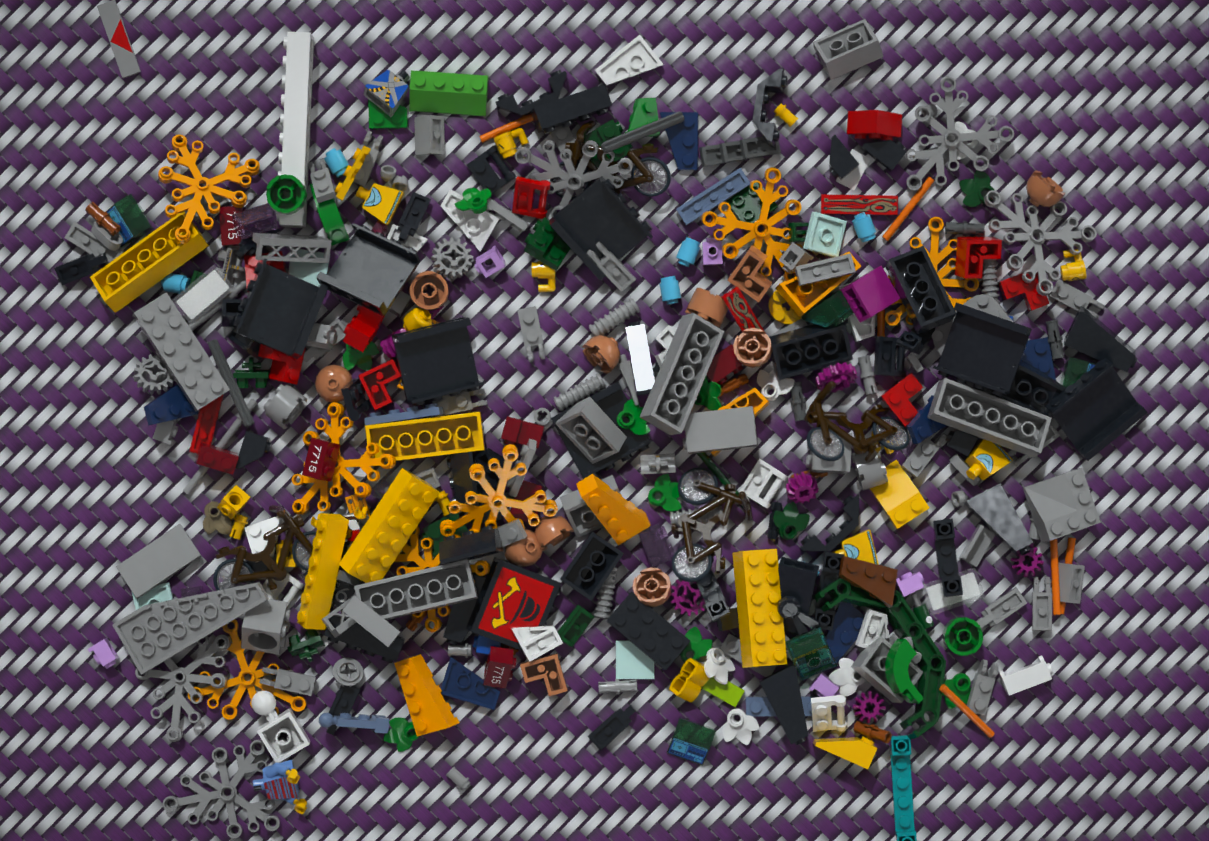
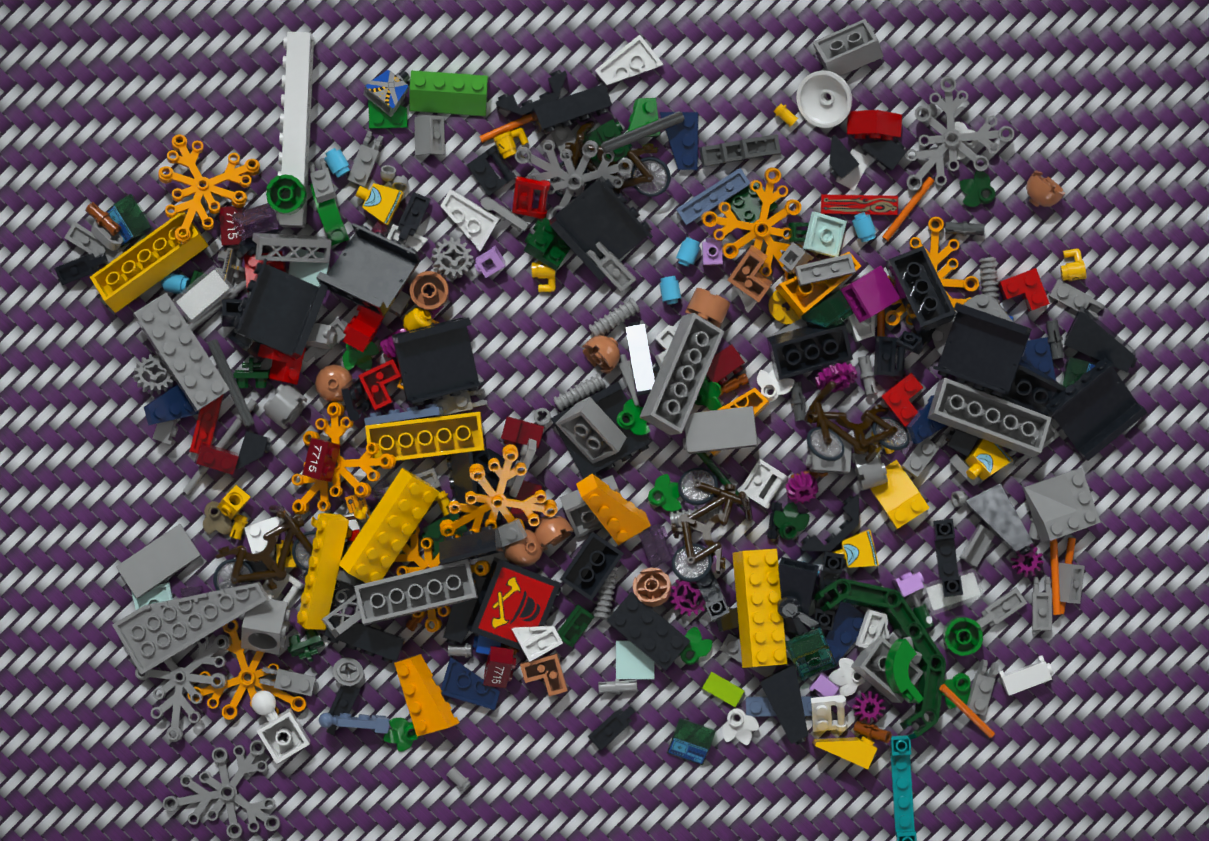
lavender brick [88,638,119,669] -> none
light grey tile [97,0,141,79] -> none
torso [253,760,307,814] -> none
yellow wing [335,145,371,201] -> none
light grey tile [343,596,401,647] -> none
green plate [455,188,492,214] -> none
light grey hinge [517,306,545,362] -> none
light grey hips [640,453,676,474] -> none
yellow brick [669,658,709,703] -> none
white plate [704,648,735,685] -> none
tile [721,286,766,334] -> none
nougat cylinder [733,328,772,368] -> none
black slope [752,69,788,148] -> none
reddish brown wing [839,556,898,608] -> none
light grey tile [906,353,924,373] -> none
red brick [955,237,1002,279] -> none
light grey plant [984,190,1097,296] -> none
none -> white dish [796,70,852,128]

